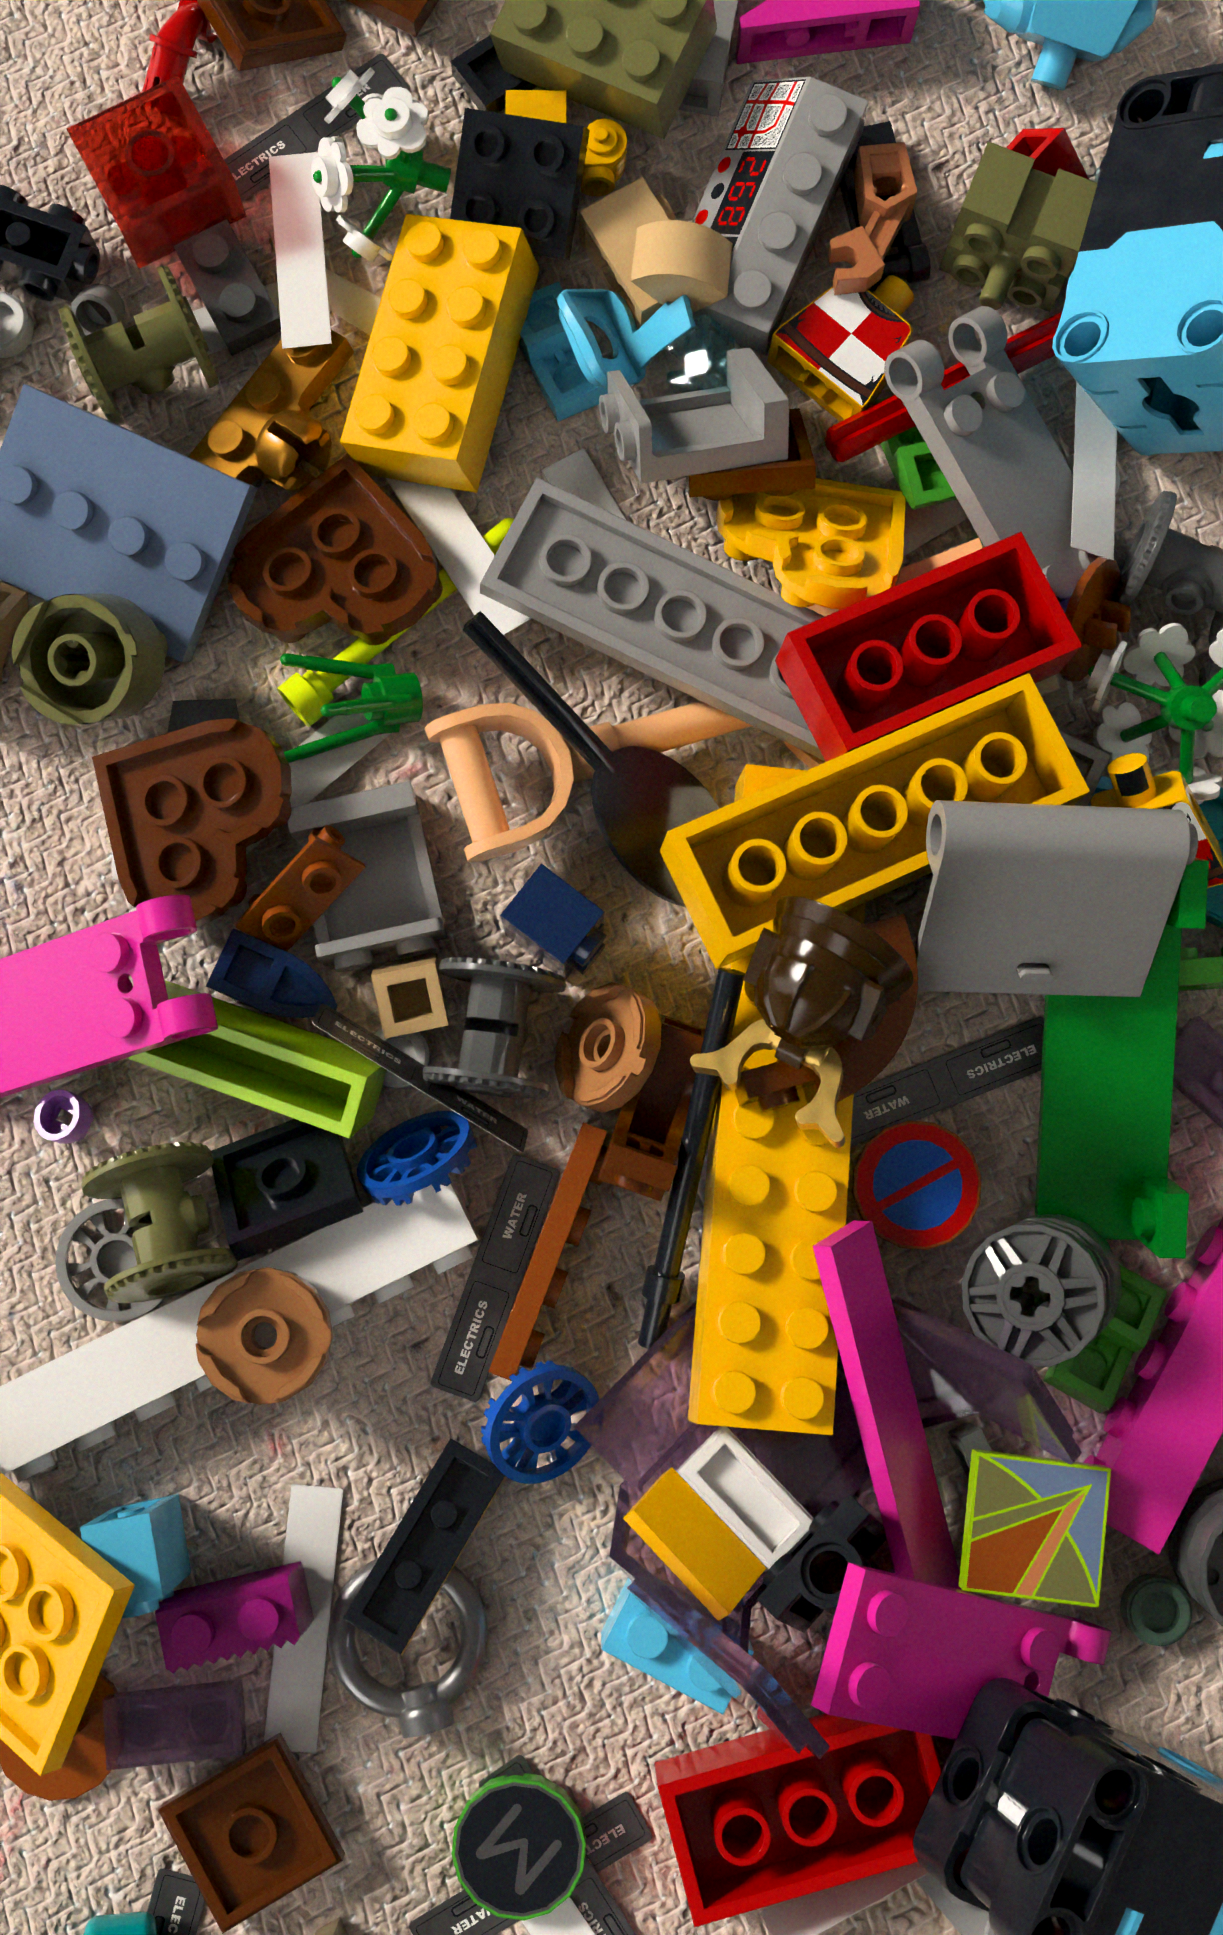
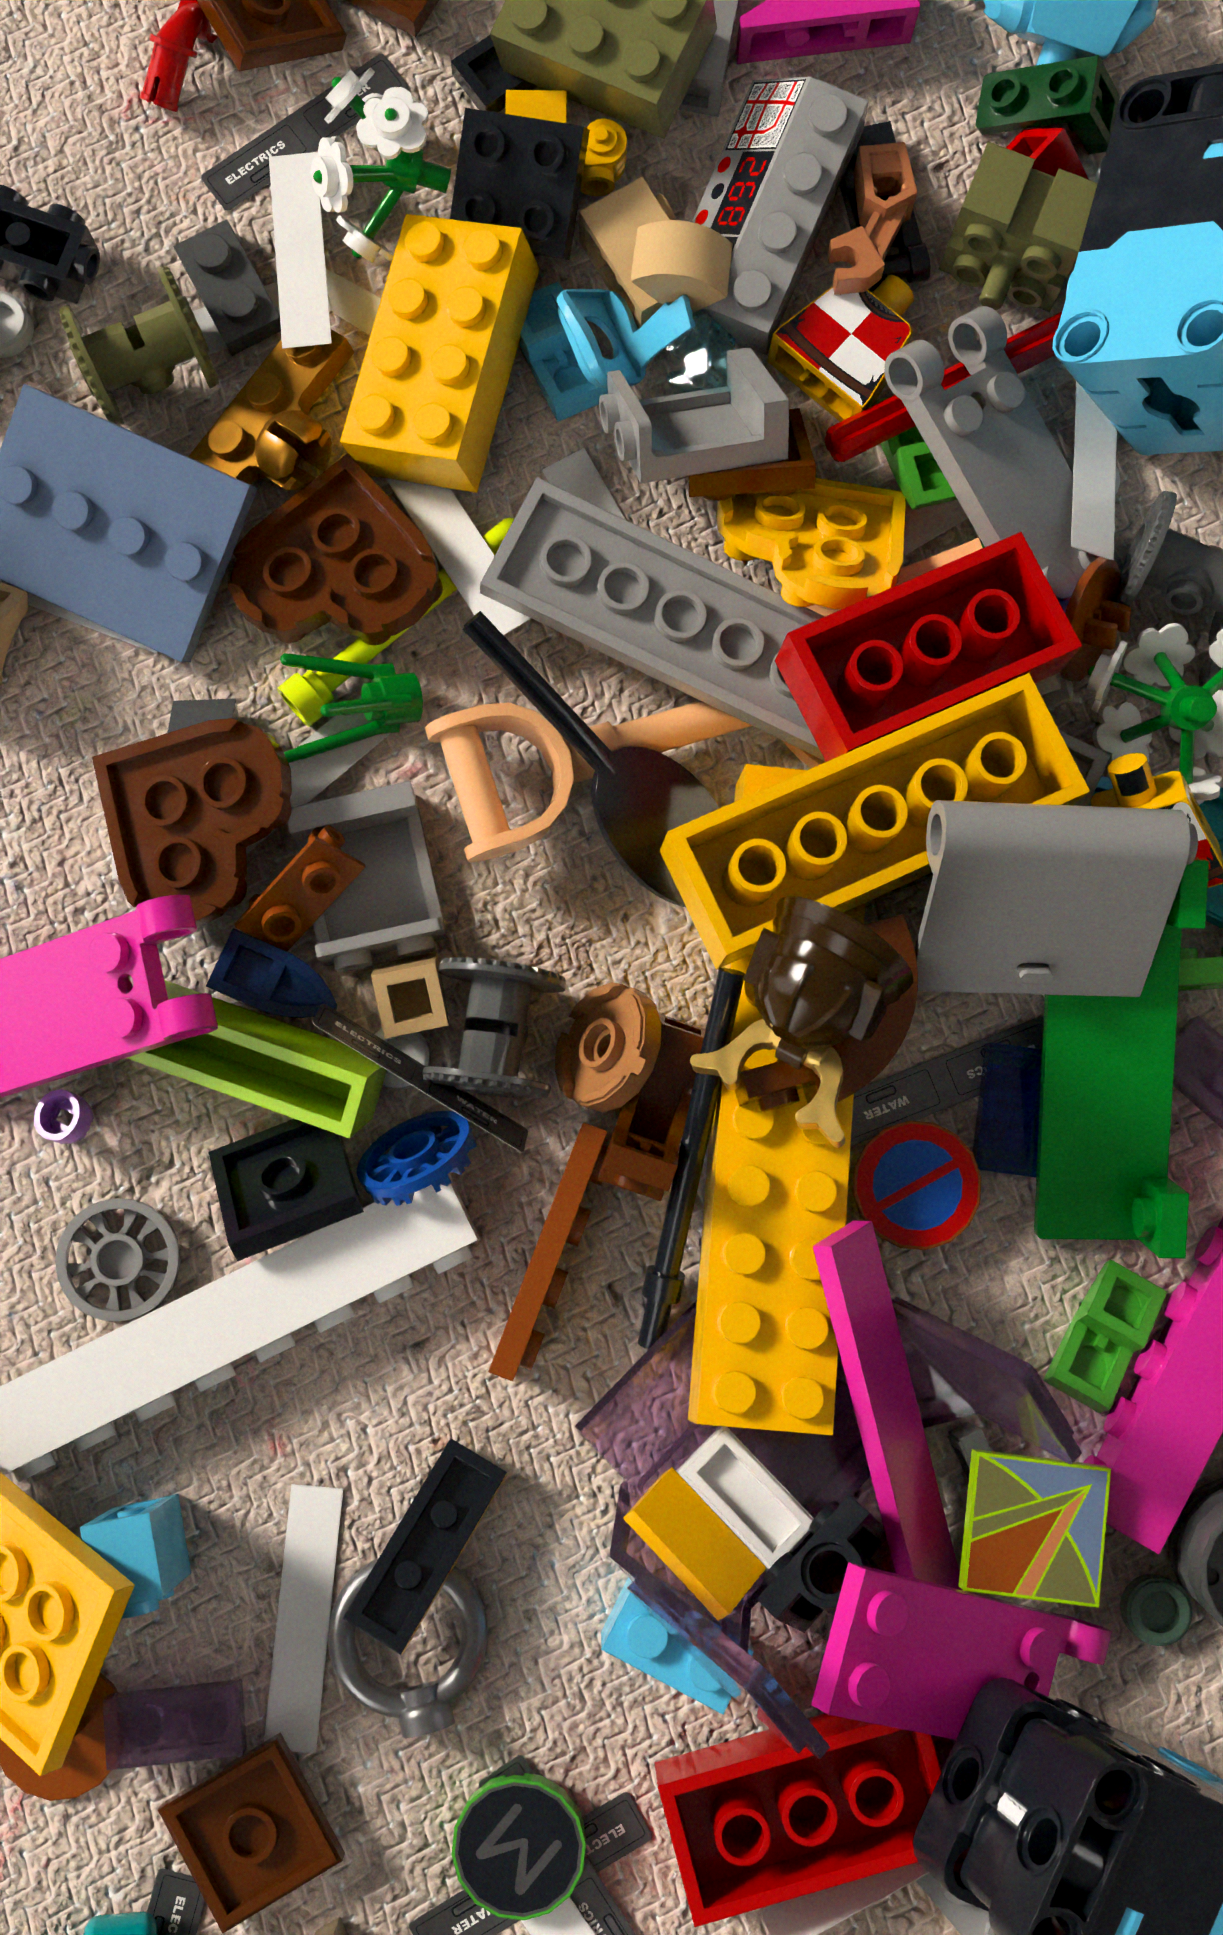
olive brick [12,593,168,725] -> none
clear red brick [67,75,247,269] -> none
light grey hinge [71,283,125,335] -> none
olive hose [81,1142,238,1303] -> none
magenta brick [155,1561,314,1674] -> none
medium nougat plate [195,1267,333,1405] -> none
flat silver sticker [431,1154,560,1402] -> none
blue wheel [481,1361,601,1484] -> none
dark blue brick [500,863,607,979] -> none
dark grey wheel [961,1214,1122,1367] -> none
none -> clear blue tile [972,1042,1042,1178]
none -> dark green bracket [975,55,1120,155]

